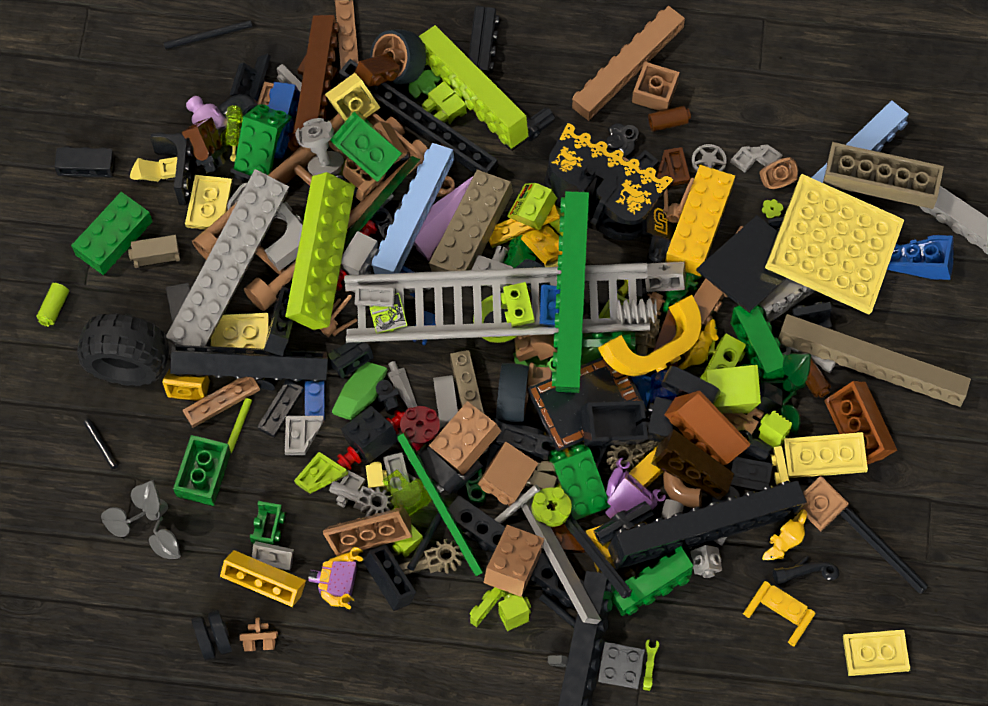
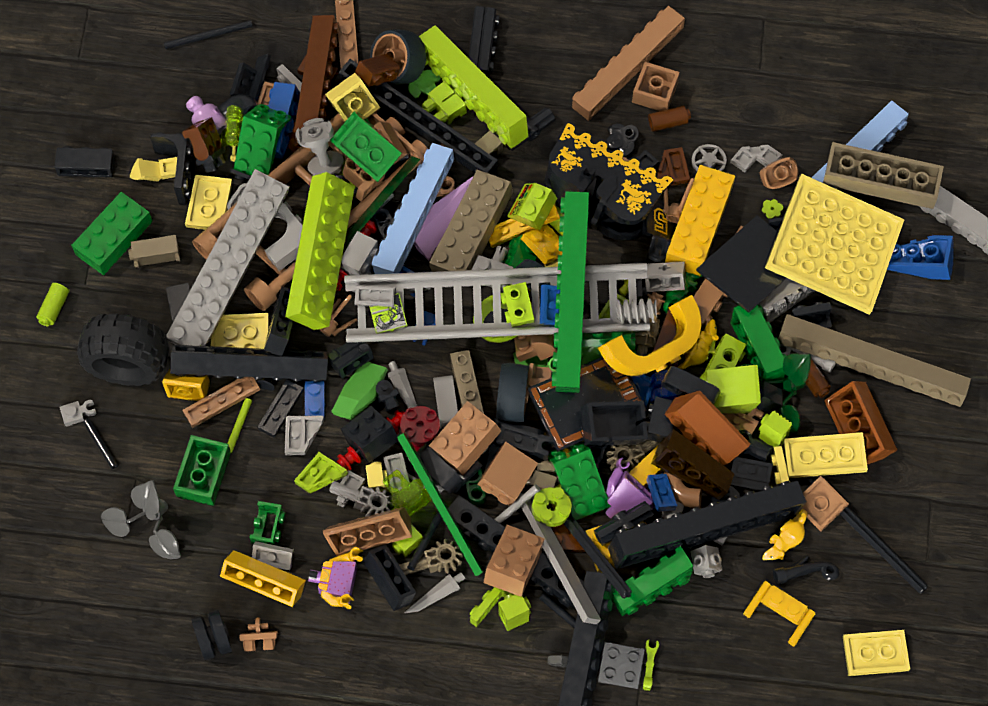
none -> light grey plate [60,400,97,426]
none -> light grey bar [404,573,465,613]
none -> dark tan panel [475,131,503,155]
none -> blue plate [646,474,677,512]

